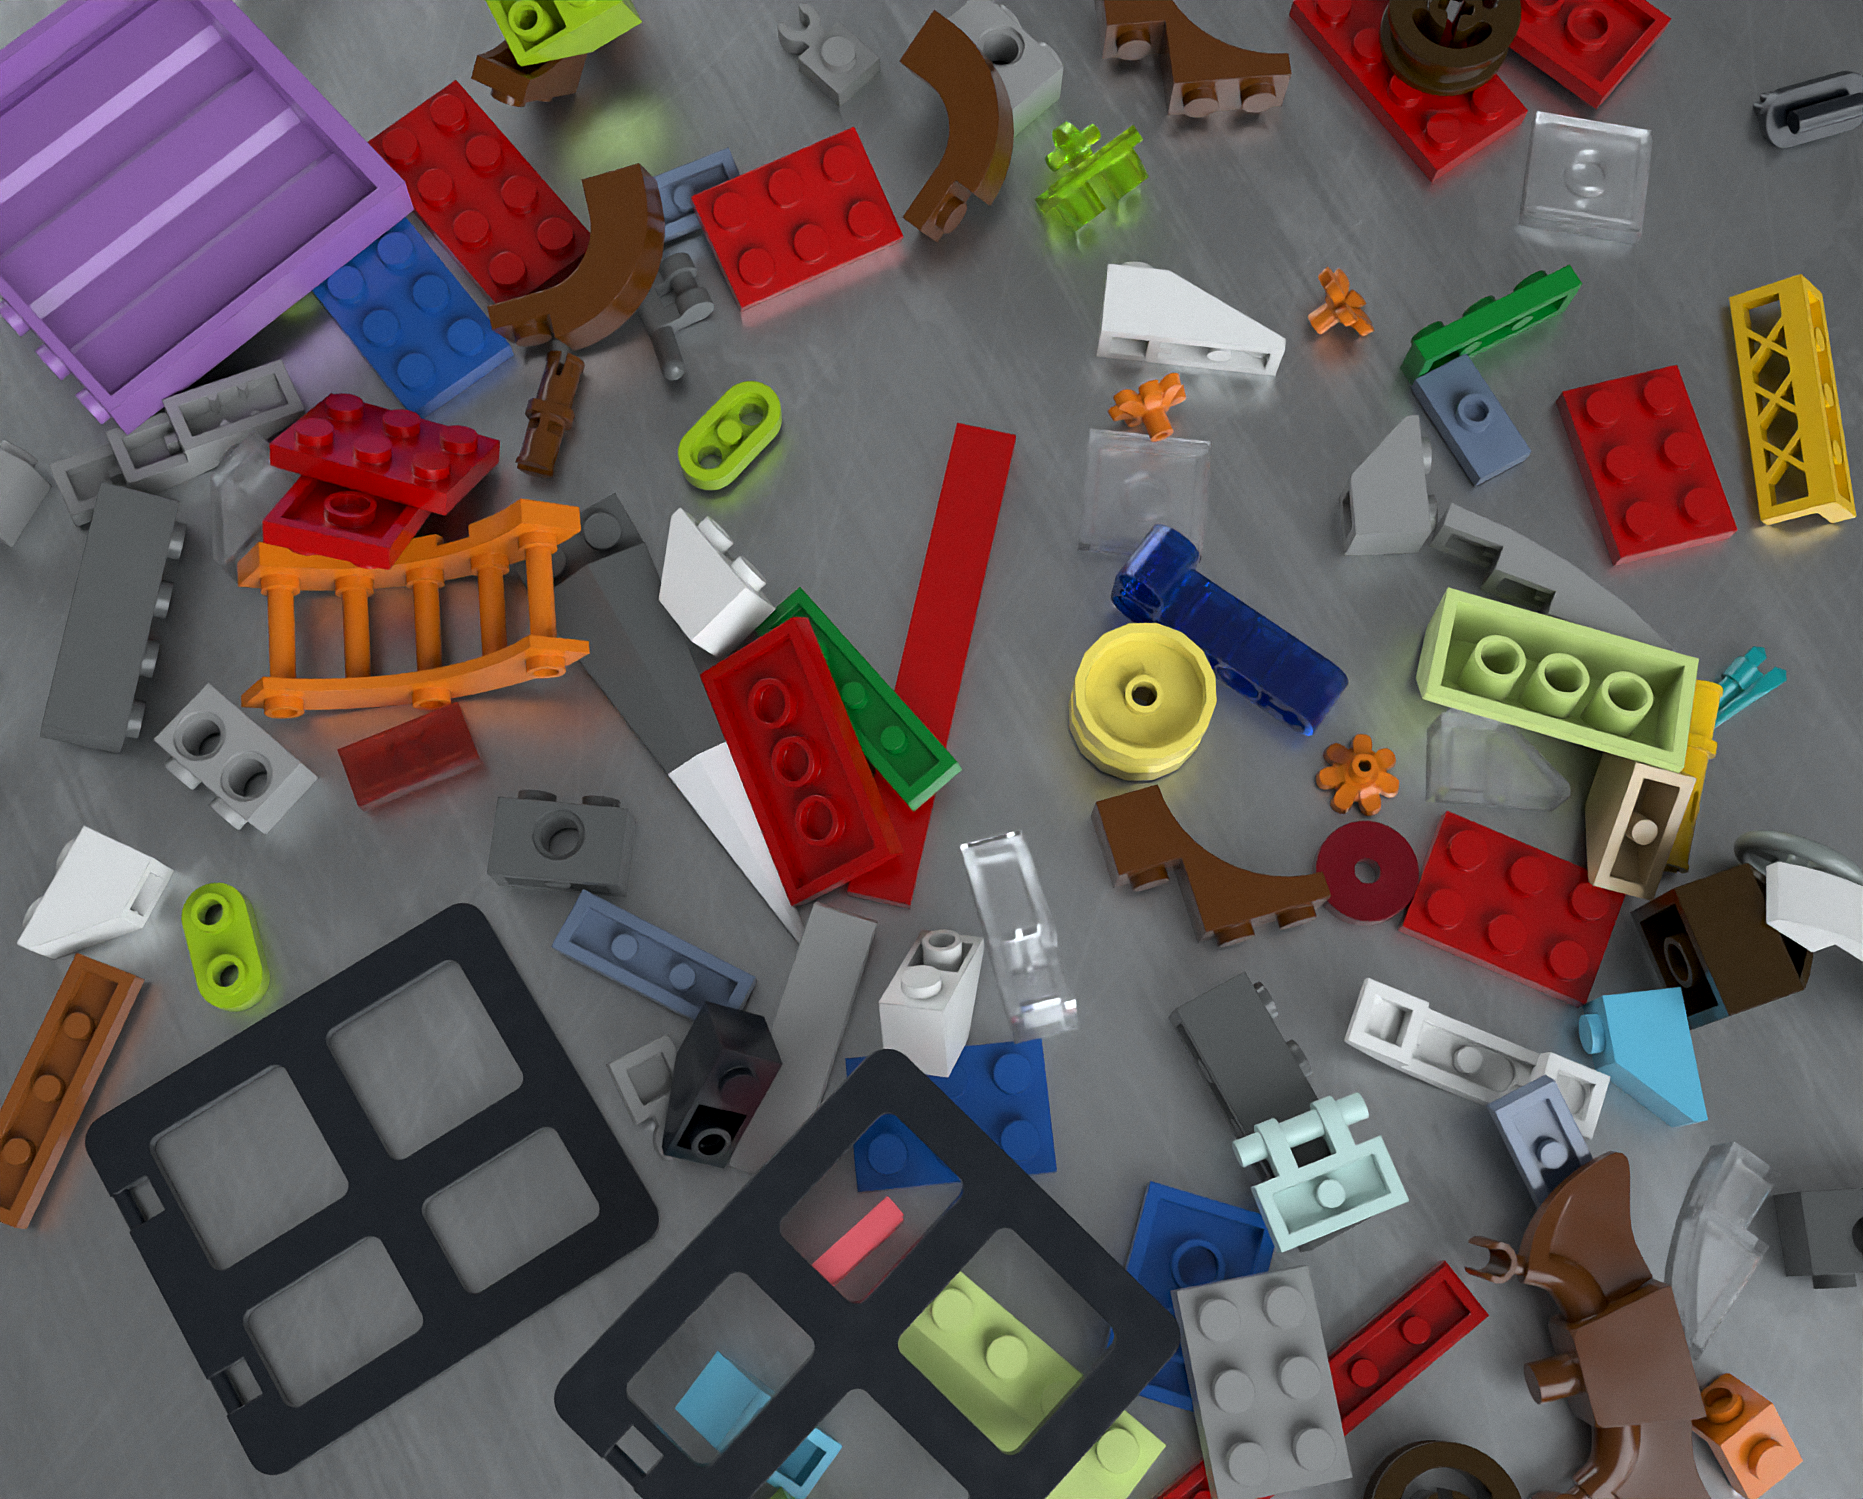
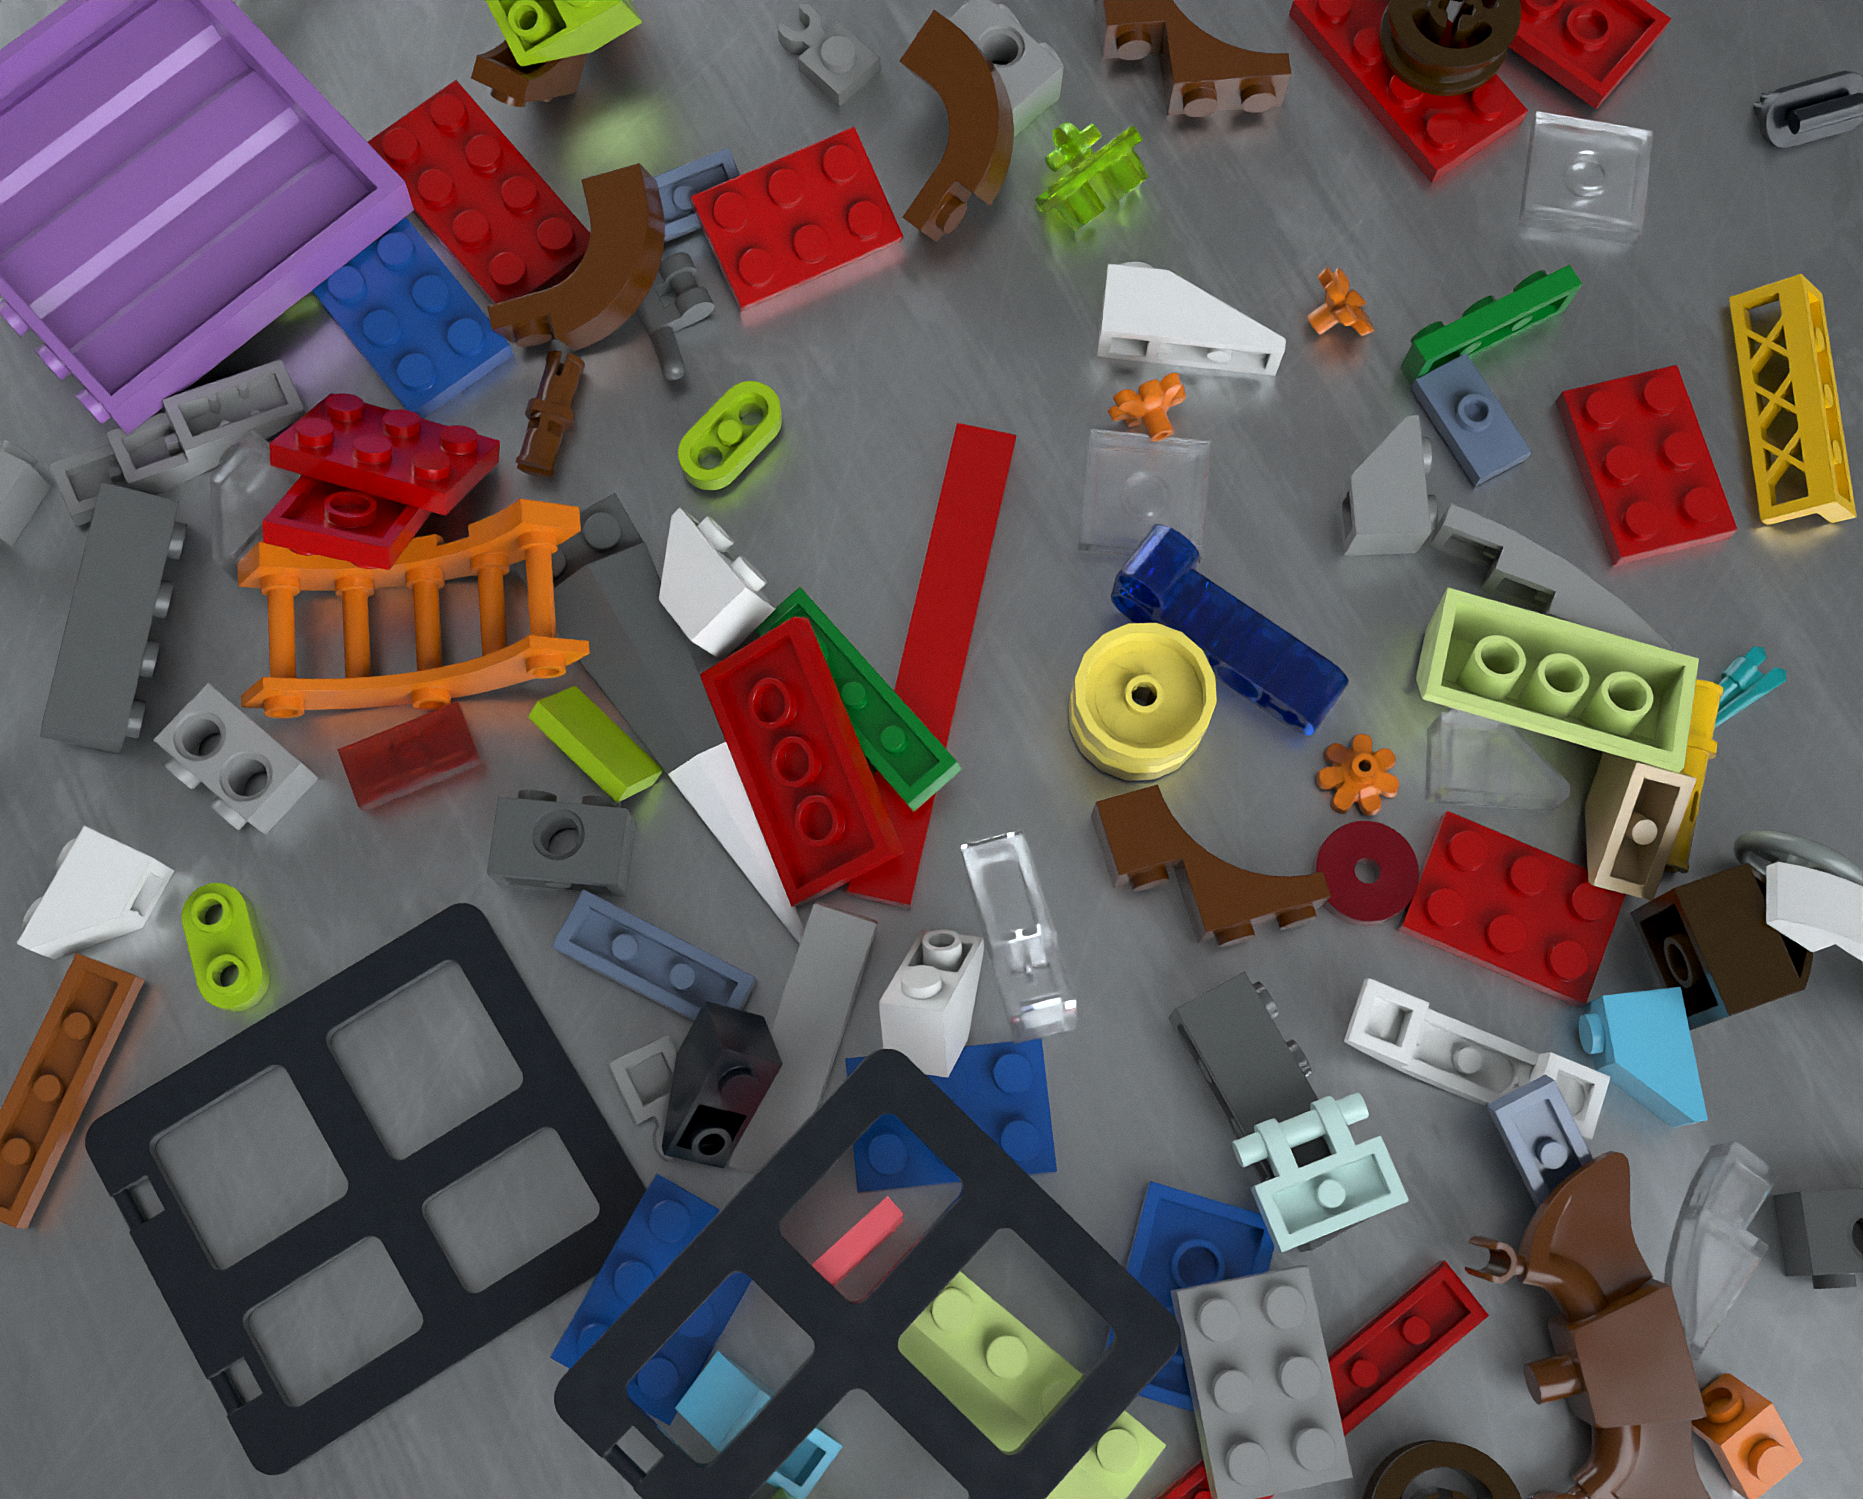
none -> lime tile [528,685,663,803]
none -> blue plate [550,1173,752,1426]

